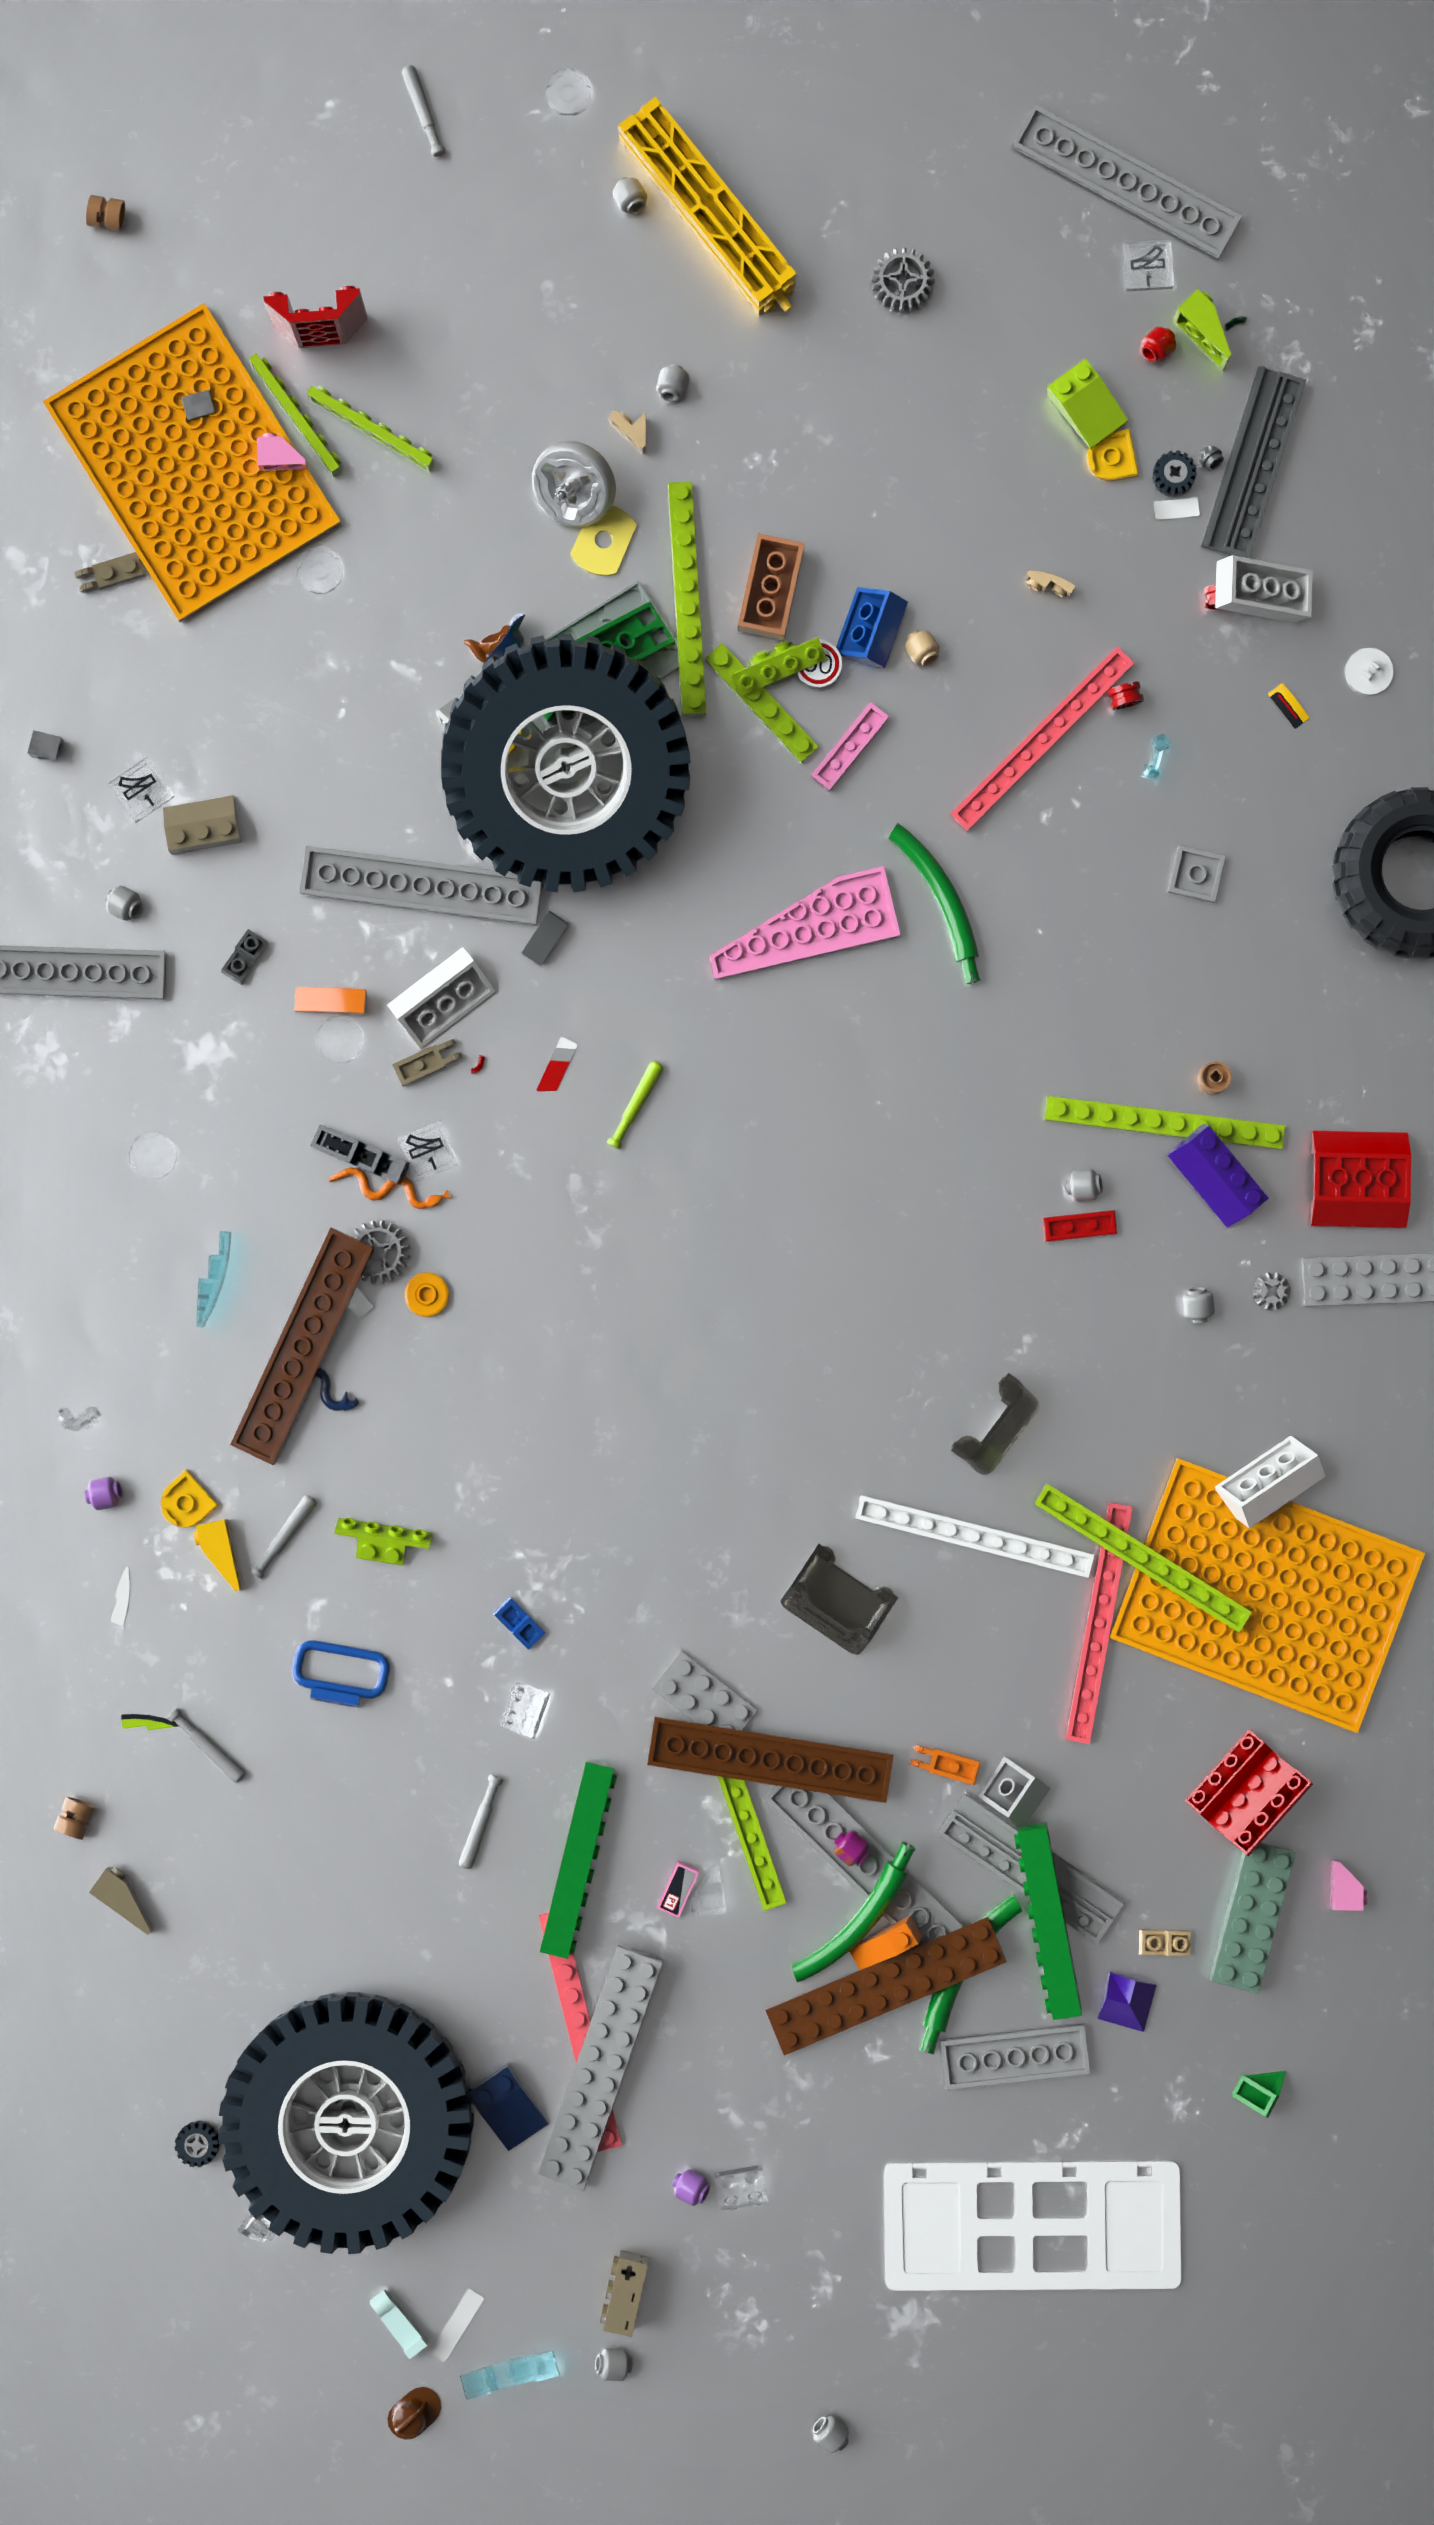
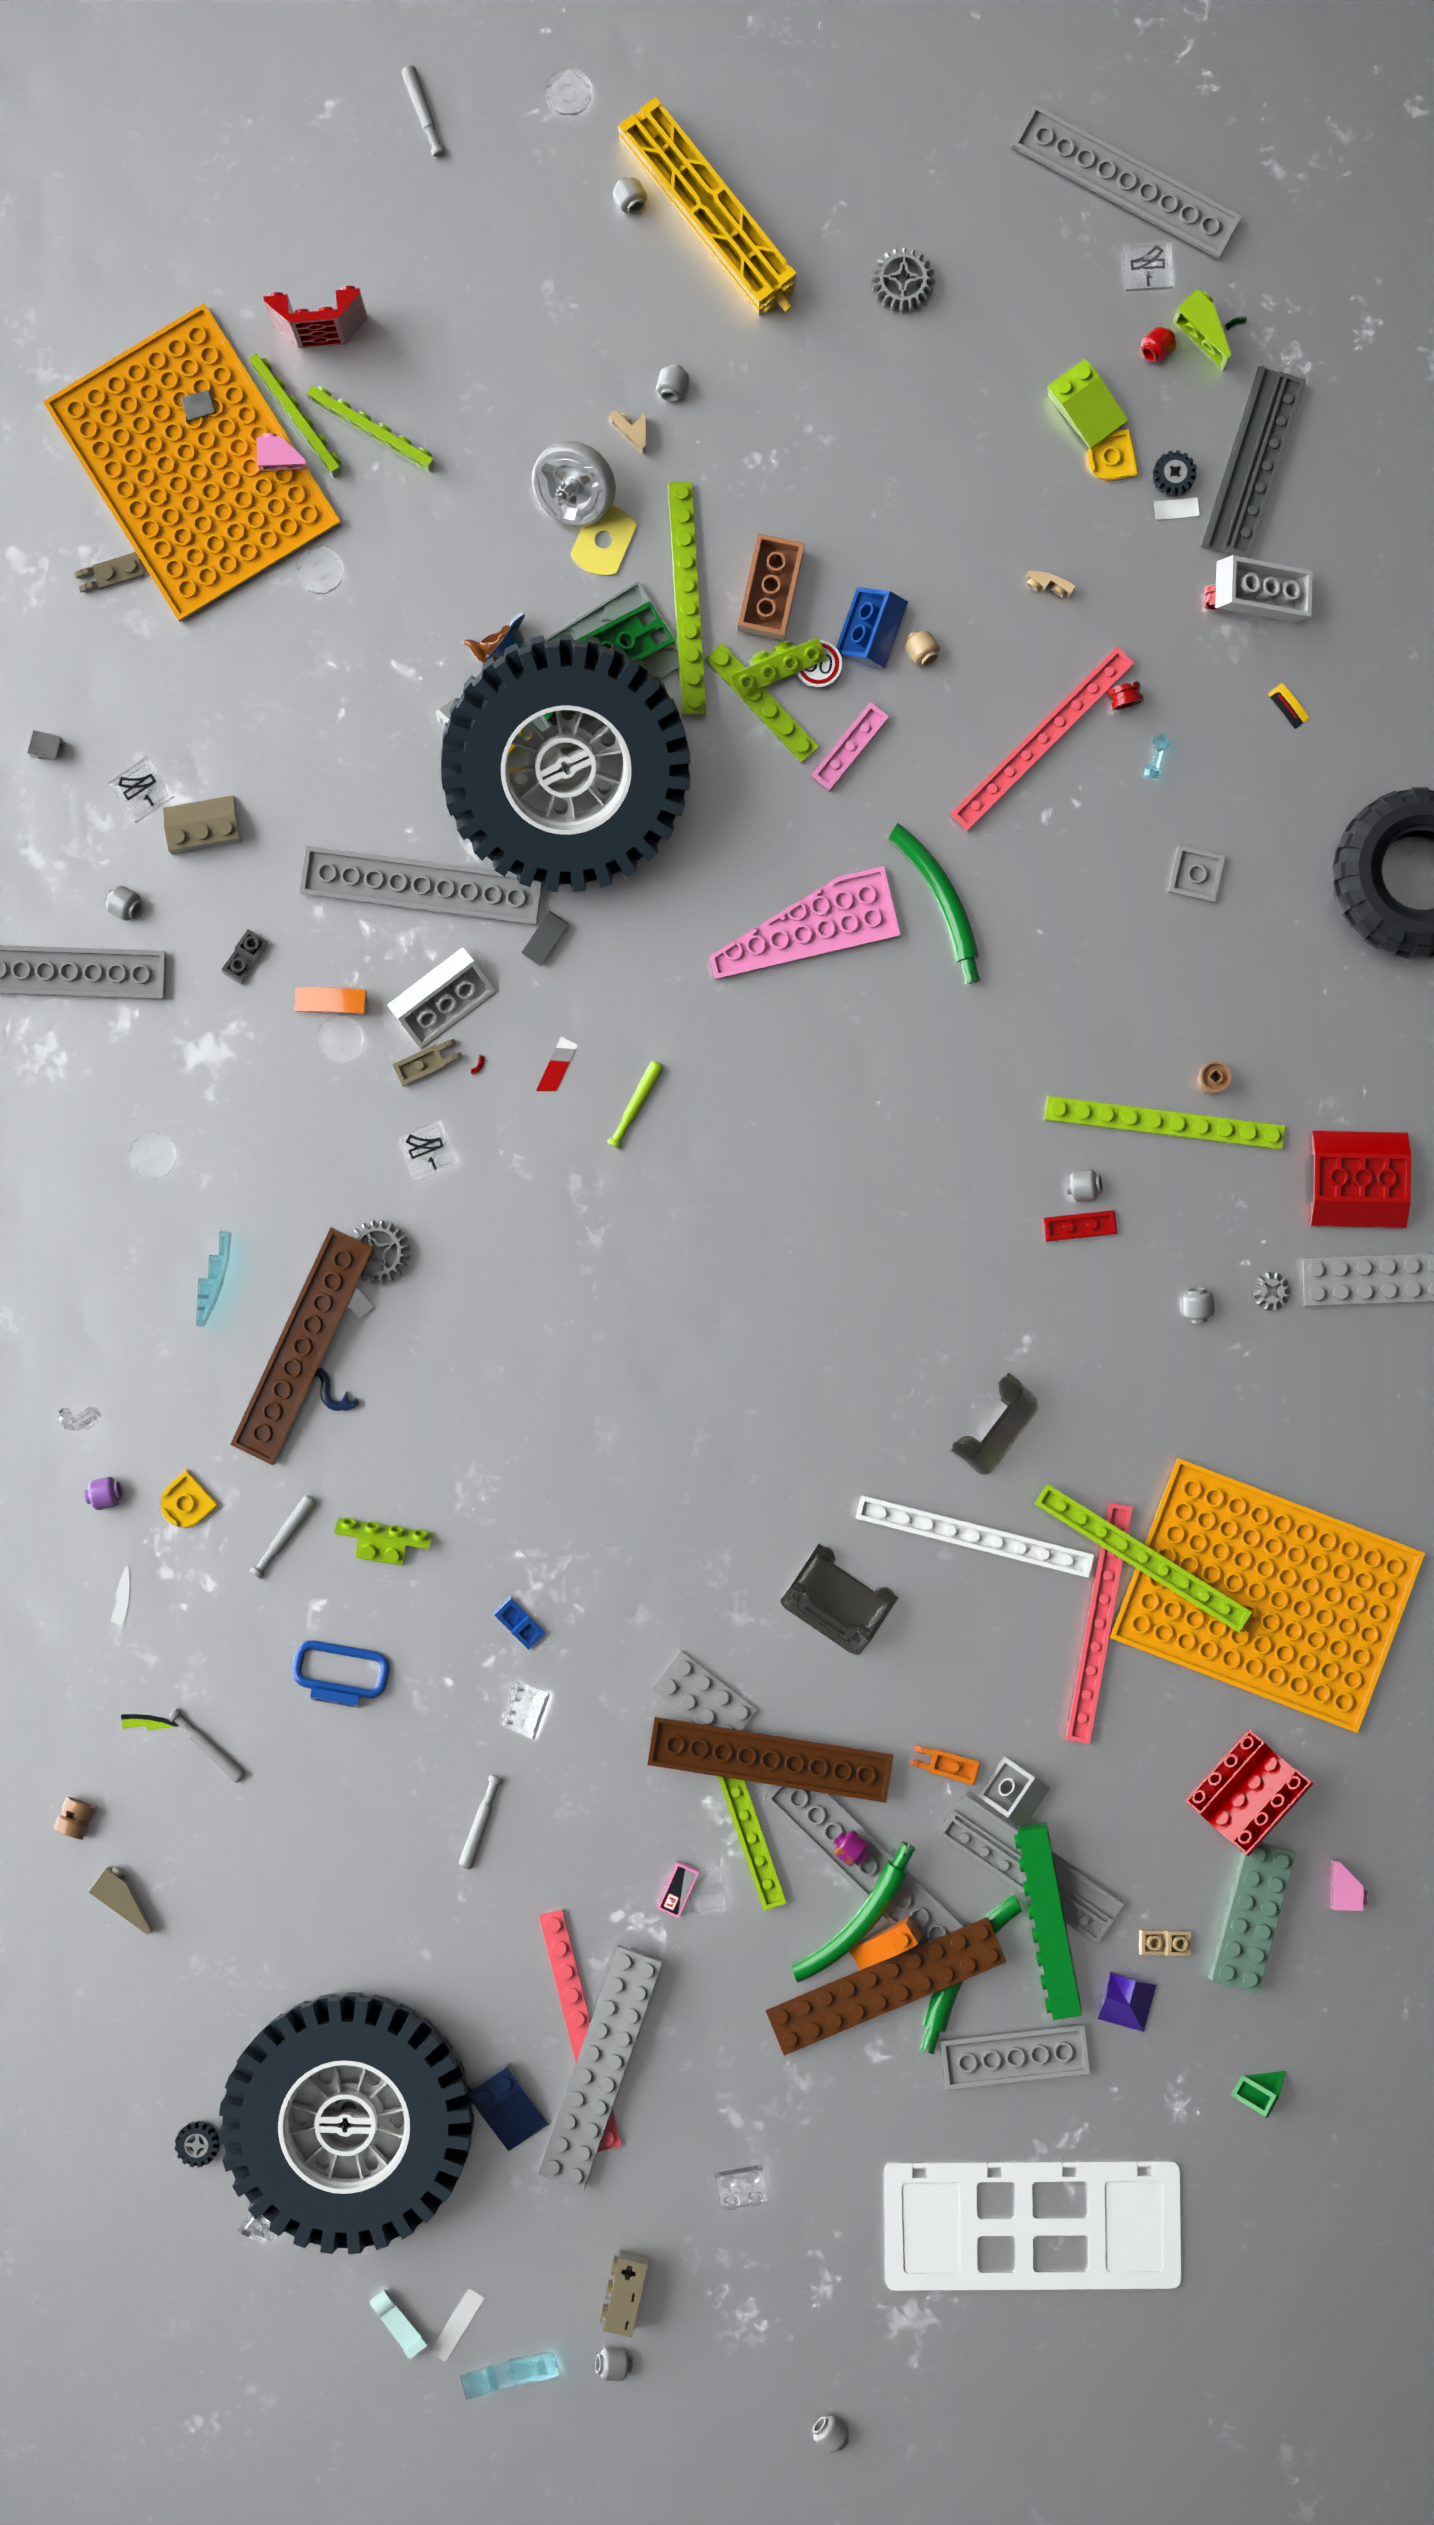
medium nougat wheel [86,195,125,231] -> none
yellow slope [194,1519,242,1591] -> none
black slope [310,1125,410,1185] -> none
orange animal [328,1168,451,1209] -> none
reddish brown piece [387,2387,441,2440] -> none
light orange wheel [404,1272,449,1317] -> none
green brick [540,1762,617,1959] -> none
medium lavender head [672,2169,710,2206] -> none
dark purple slope [1167,1124,1269,1228] -> none
dark grey plate [1199,446,1224,471] -> none
white slope [1215,1436,1326,1528] -> none
white piece [1346,648,1394,695] -> none

